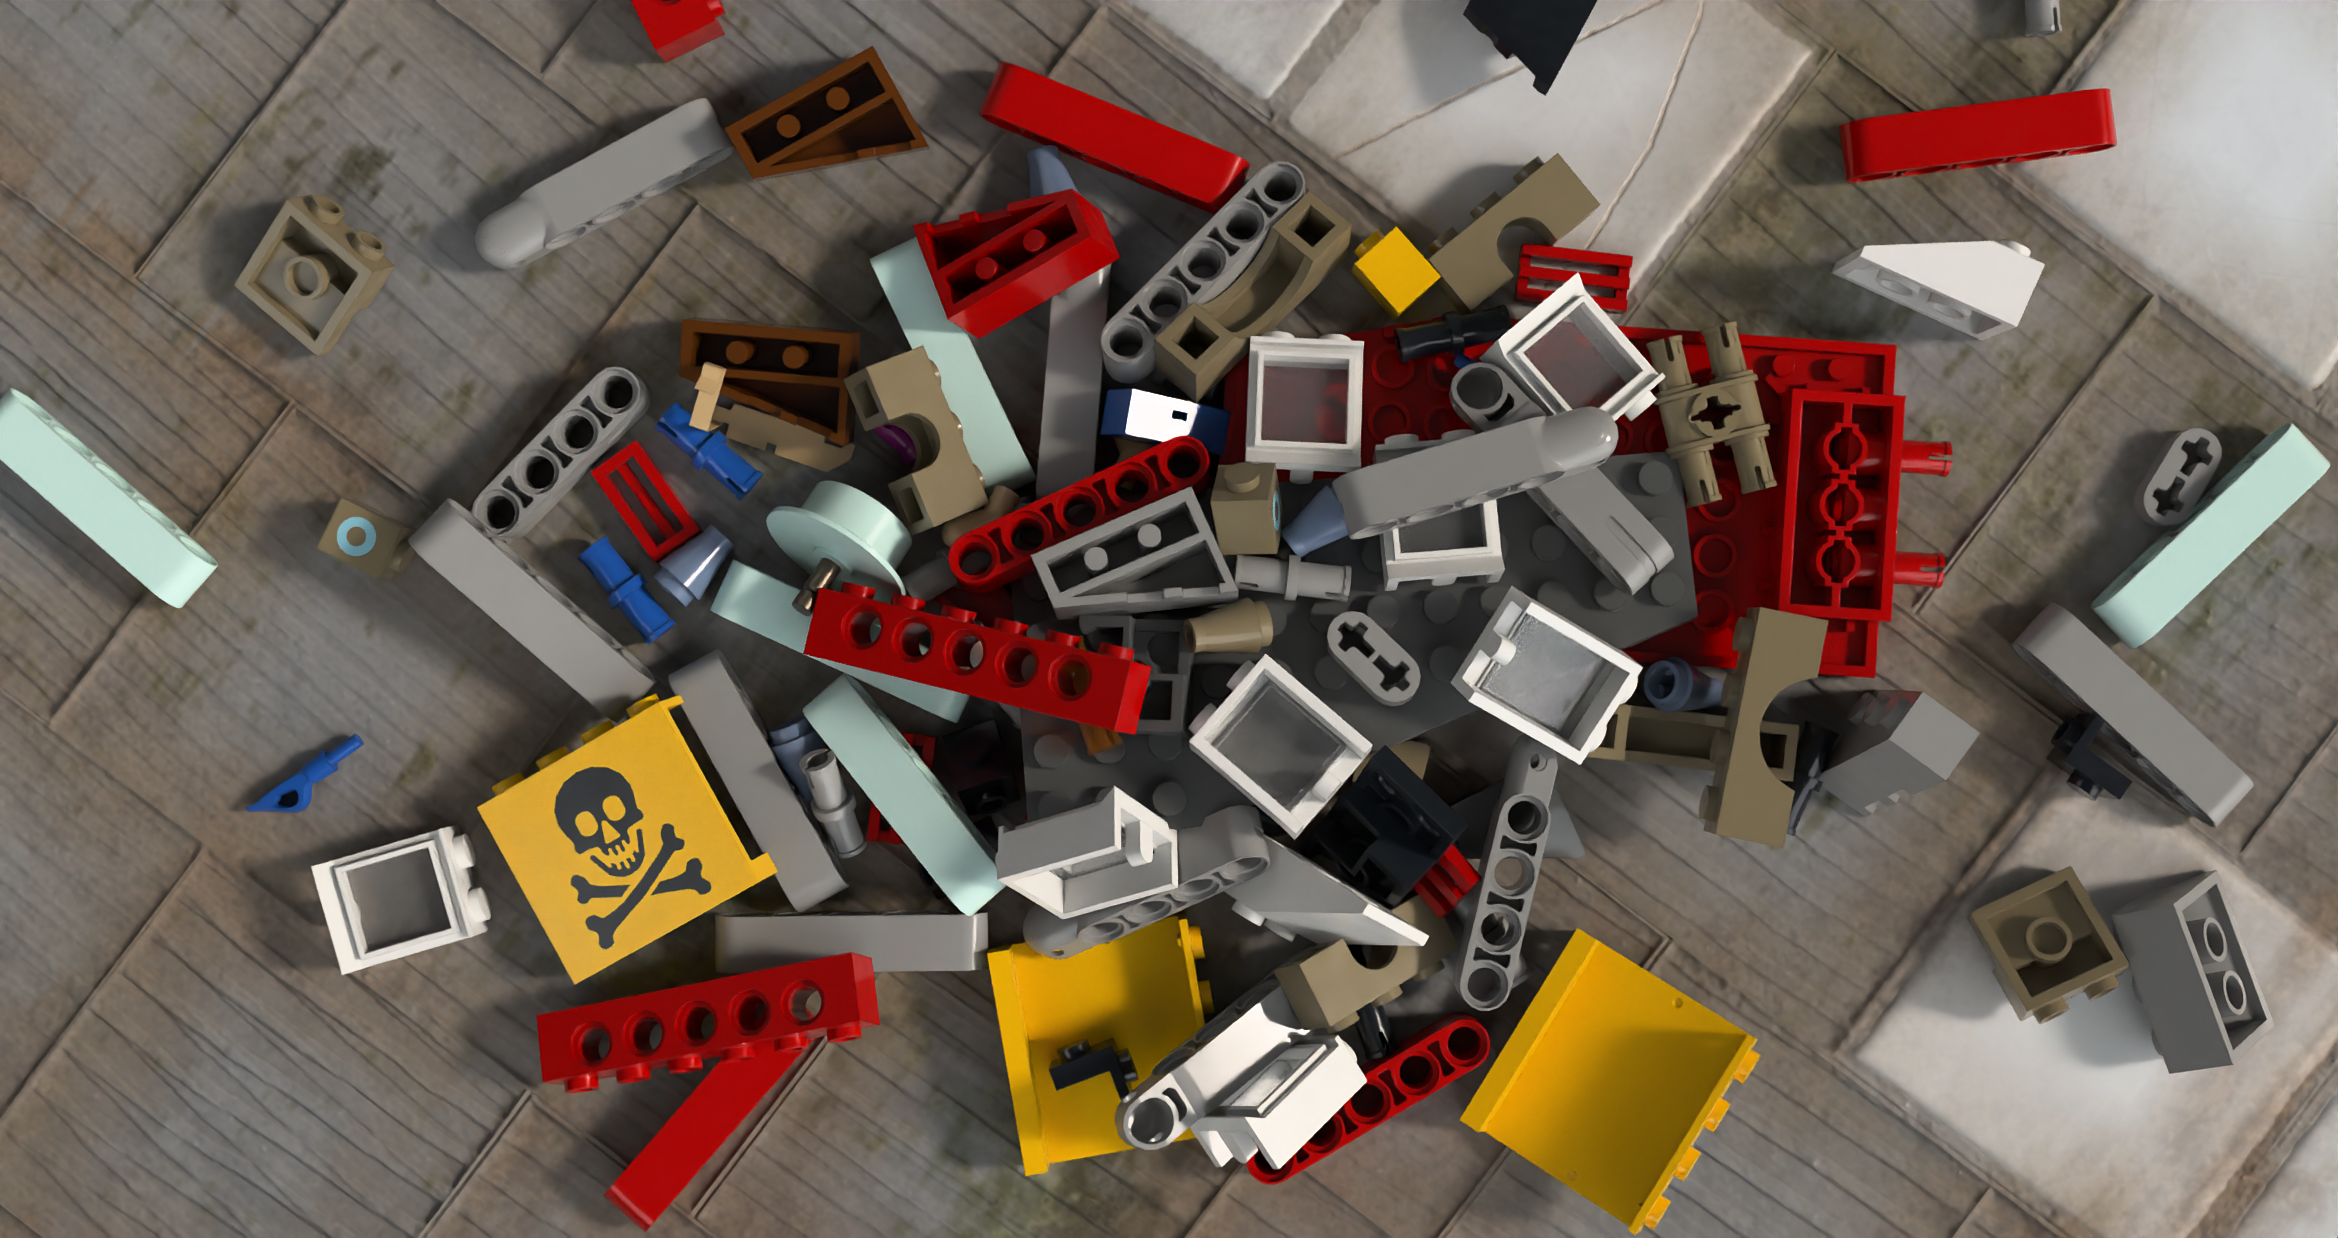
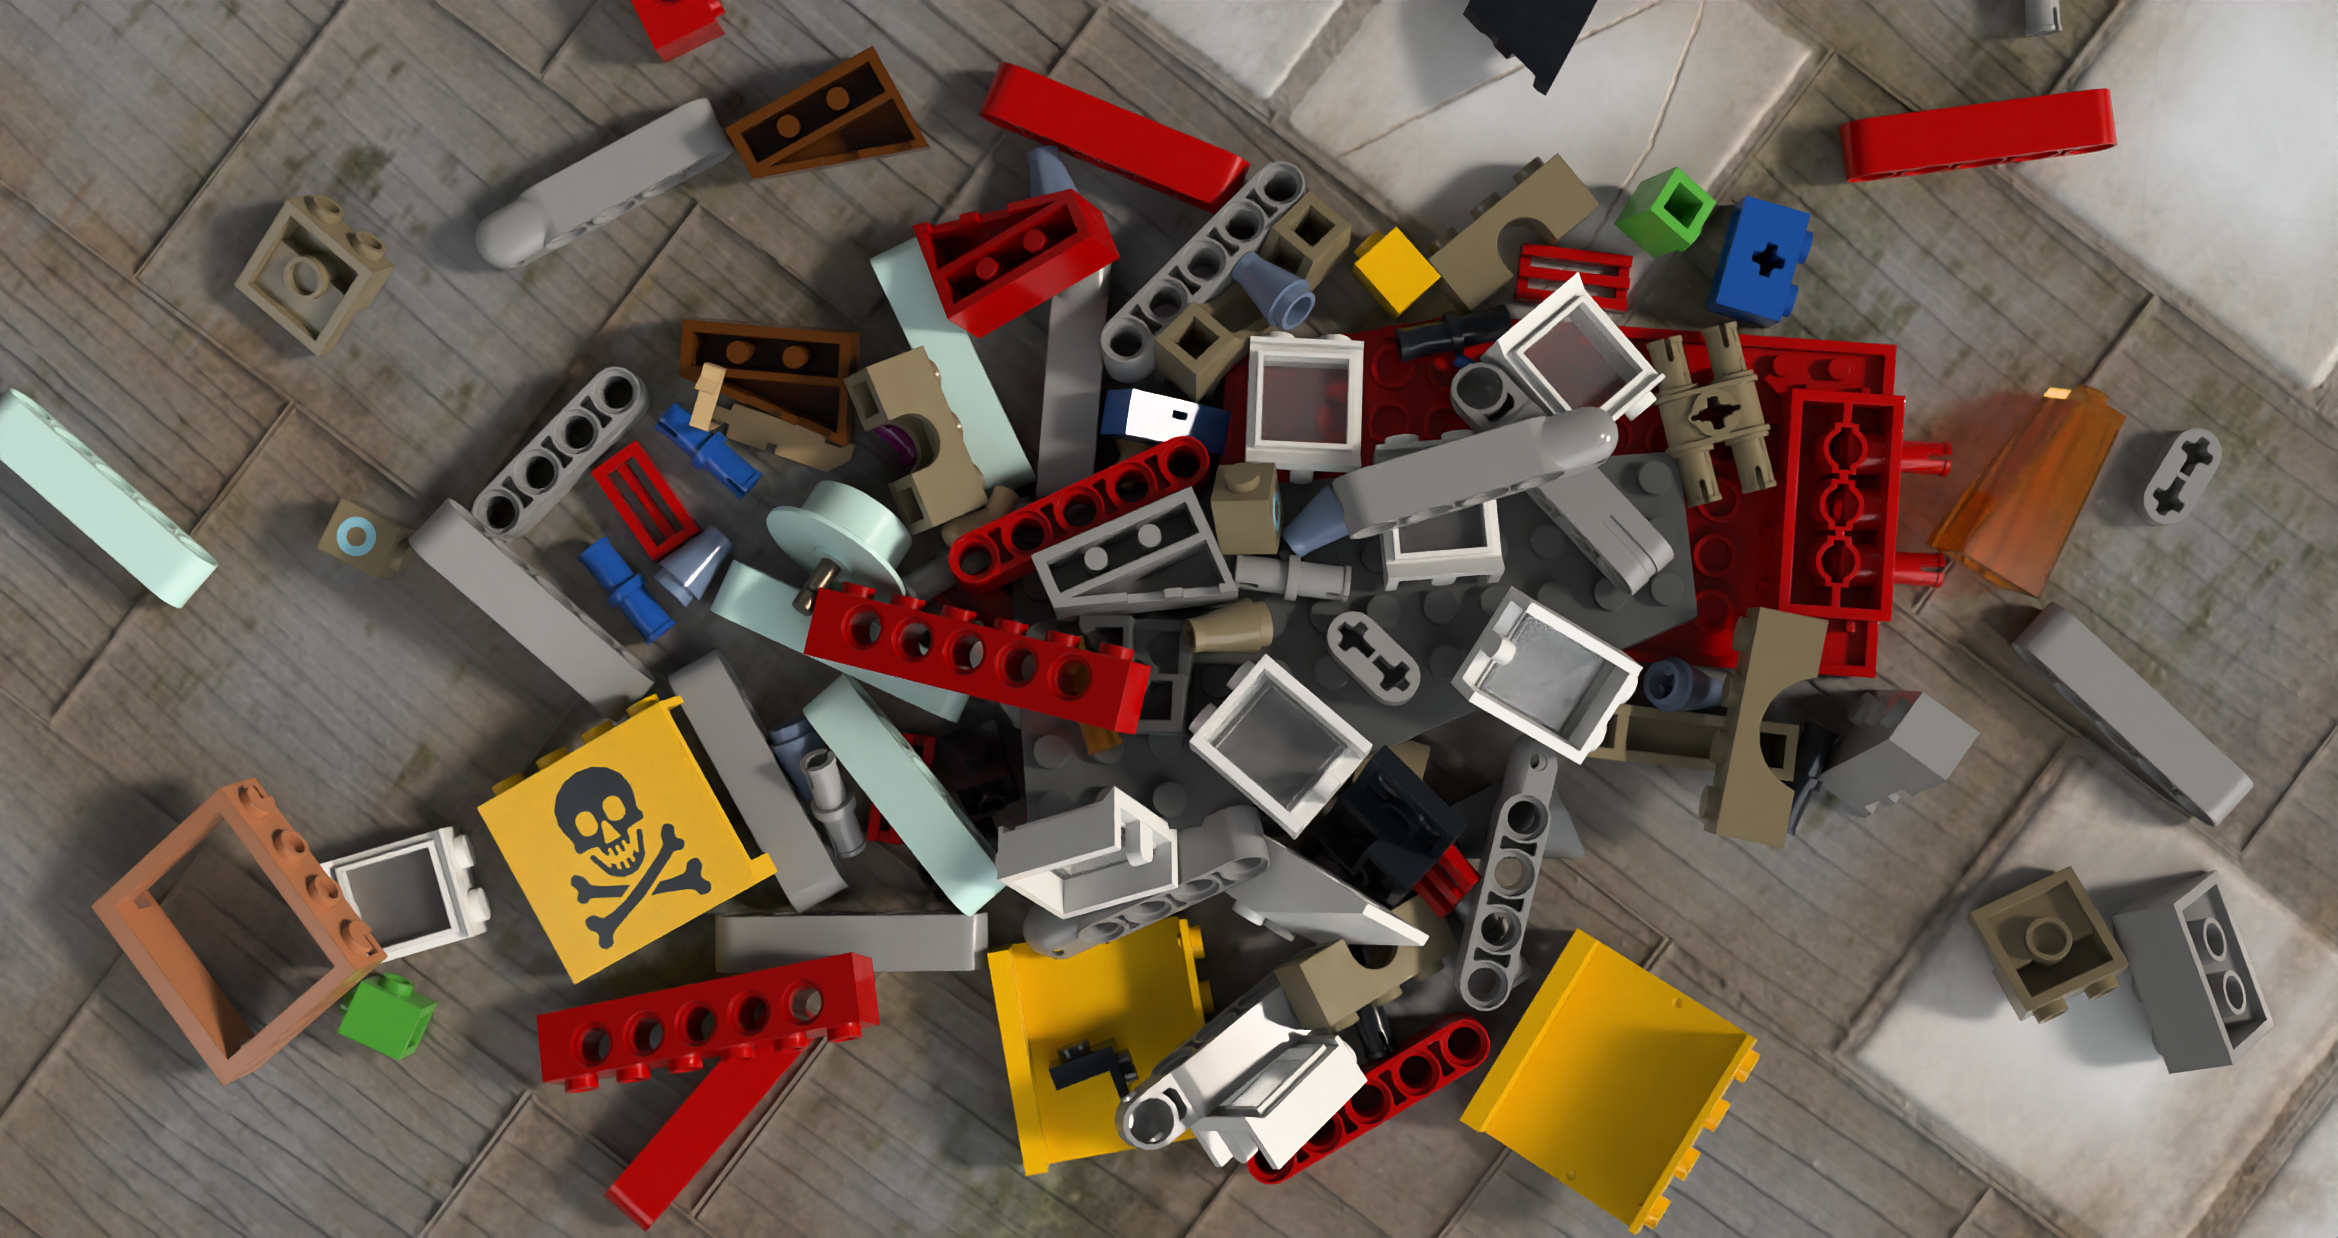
blue hand [246,734,364,813] -> none
white slope [1831,239,2045,341] -> none
black bracket [2046,714,2133,801] -> none
light aqua beam [2090,422,2330,649] -> none
none -> nougat window [91,777,388,1086]
none -> bright green brick [337,972,438,1061]
none -> sand blue cone [1232,252,1315,330]
none -> bright green brick [1614,166,1717,258]
none -> blue brick [1704,195,1813,329]
none -> clear orange slope [1926,385,2126,598]

